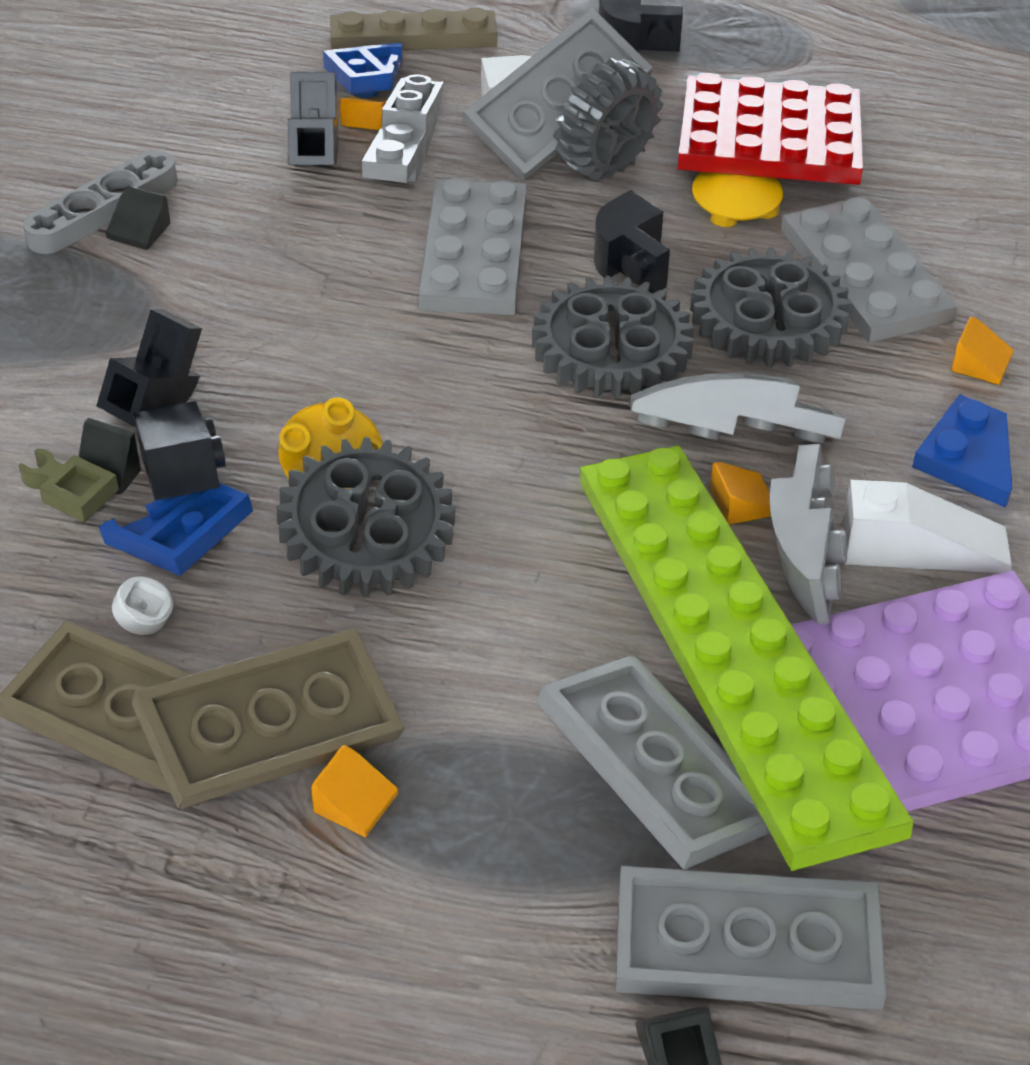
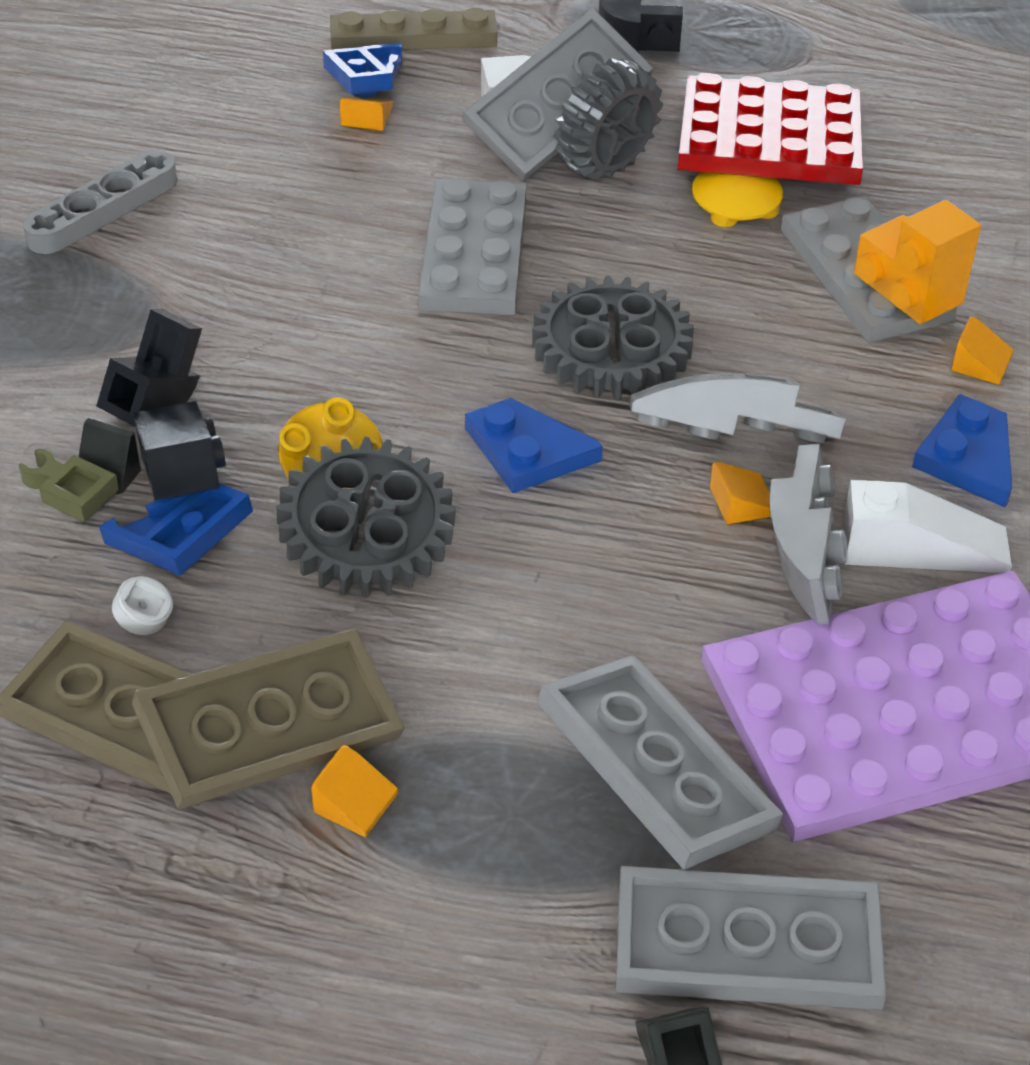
pearl dark grey slope [106,186,170,250] -> none
brick [288,72,338,165] -> none
light grey slope [362,75,443,183] -> none
lime plate [580,445,914,871] -> none
black brick [594,190,670,294] -> none
dark grey gear [690,247,851,367] -> none
none -> blue wing [465,398,603,493]
none -> light orange brick [854,200,981,325]

